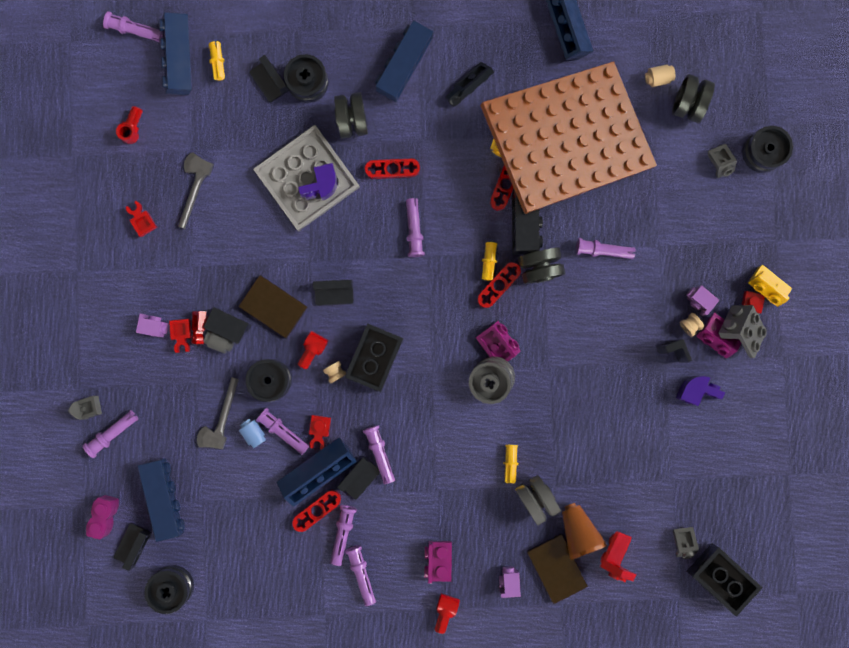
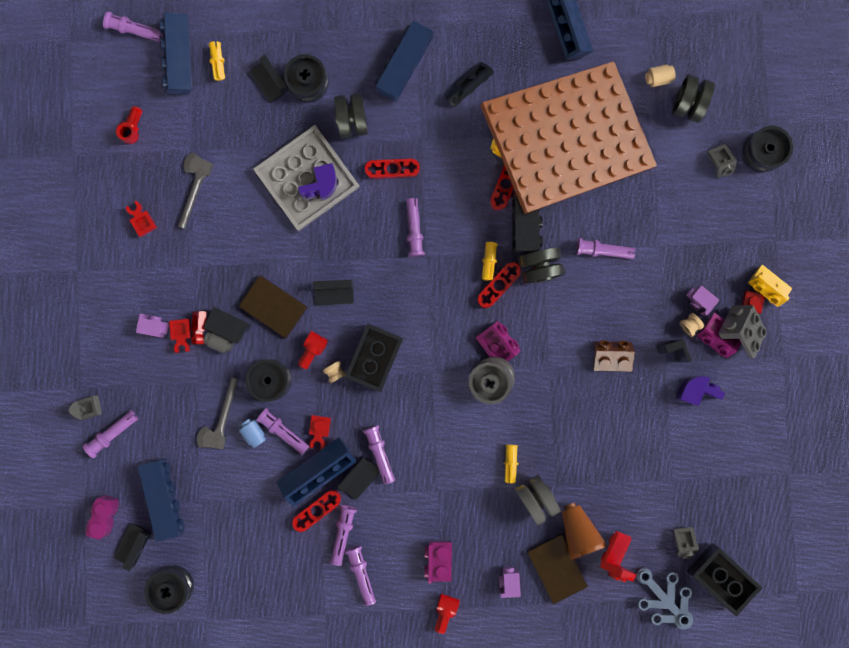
none -> bracket [593,340,635,372]
none -> sand blue plant [635,567,693,630]

